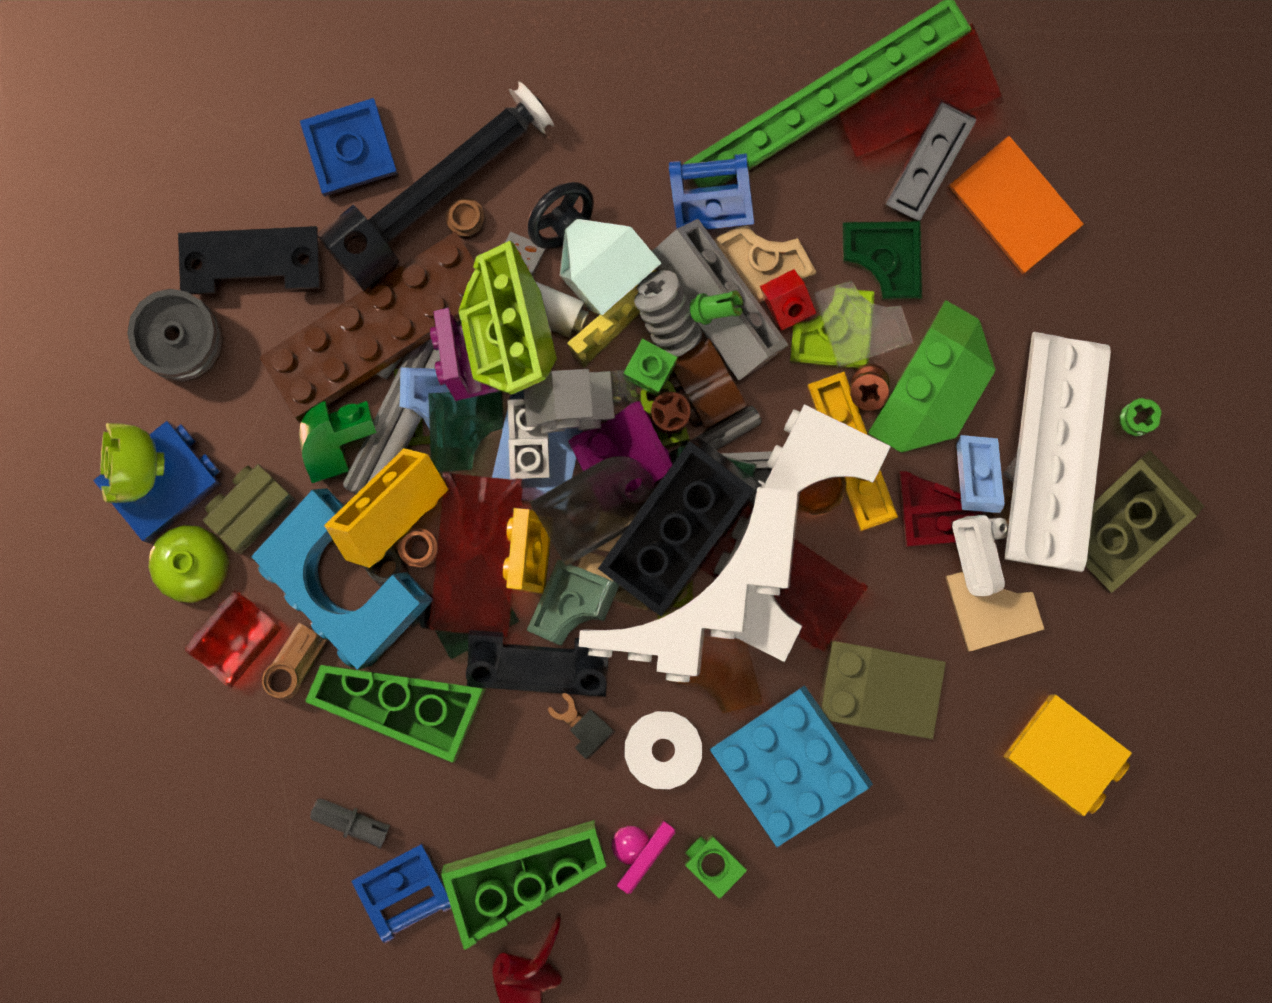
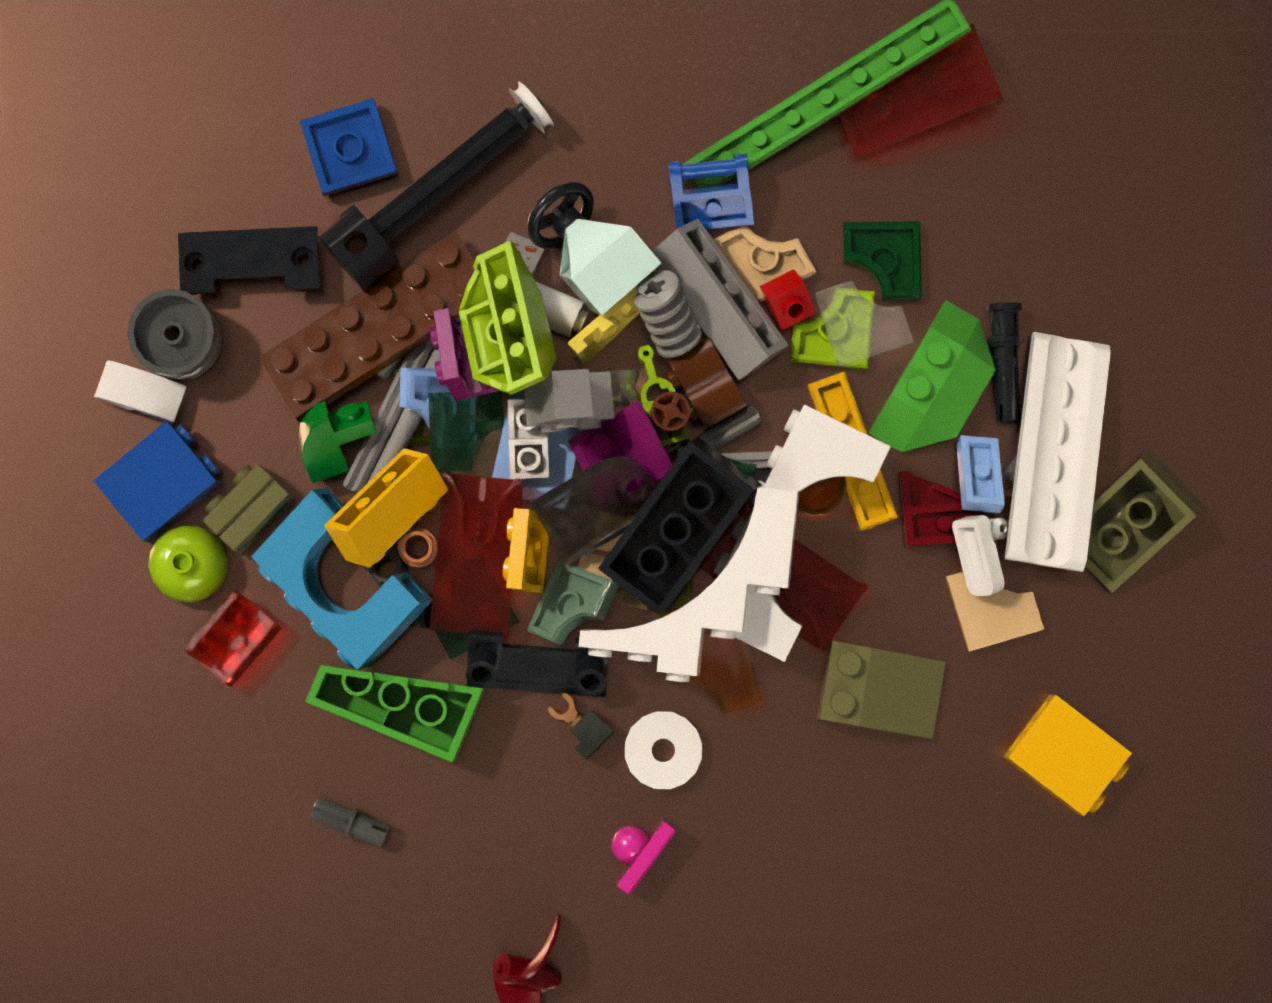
lime cylinder [100,423,164,503] -> none
medium nougat piece [262,623,328,700] -> none
blue plate [351,843,451,944] -> none
bright green wedge [441,820,606,950] -> none
medium nougat plate [446,198,485,237] -> none
bright green brick [623,338,678,397] -> none
bright green brick [685,835,747,899] -> none
bright green pin [690,290,743,325] -> none
dark azure plate [710,685,873,847] -> none
copper wheel [850,364,890,411] -> none
tile [885,99,977,221] -> none
orange tile [948,136,1084,275] -> none
bright green bush [1119,398,1161,437] -> none
none -> white slope [94,360,187,423]
none -> black pin [987,302,1023,422]

